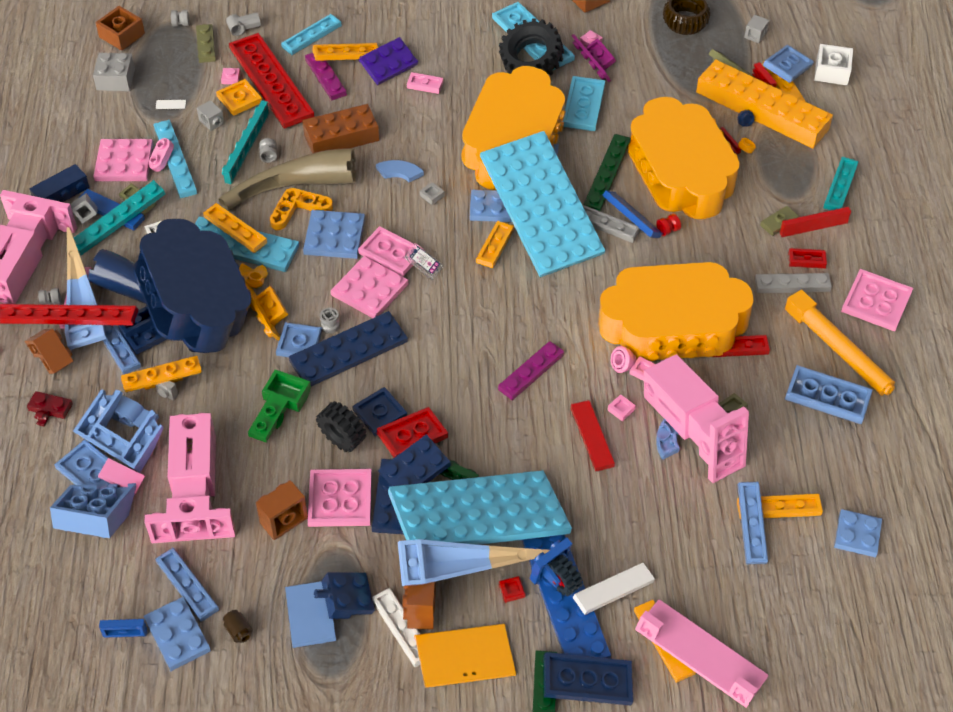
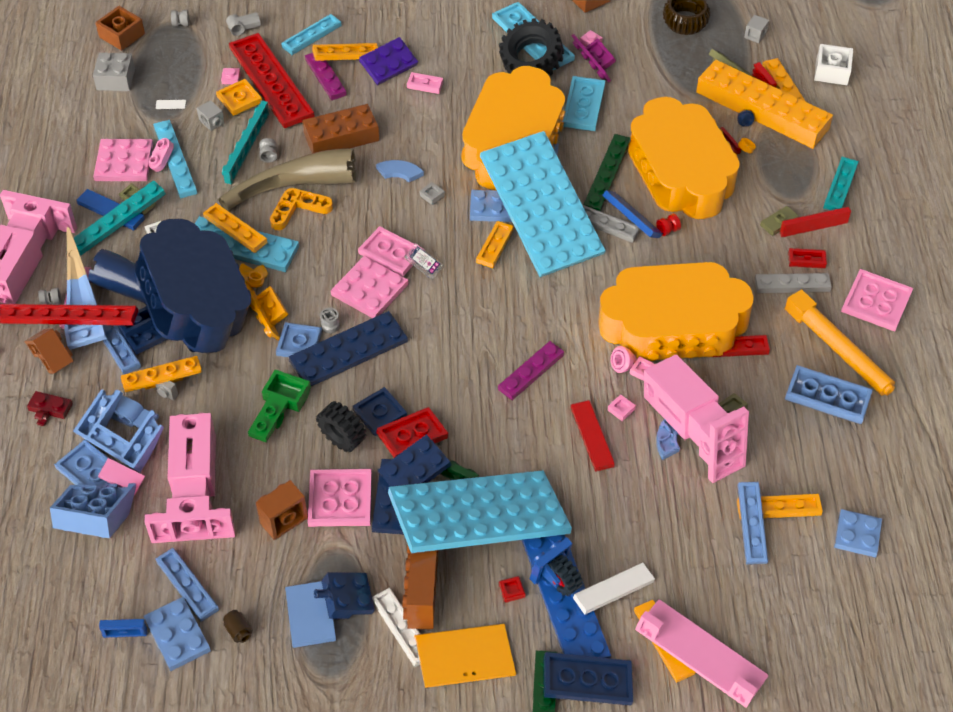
dark blue brick [29,164,90,202] -> none
light grey brick [71,193,97,224] -> none
olive plate [196,24,216,63] -> none
medium blue plate [303,210,365,259] -> none
light blue plate [398,539,549,586] -> none
medium blue tile [763,45,814,83] -> none

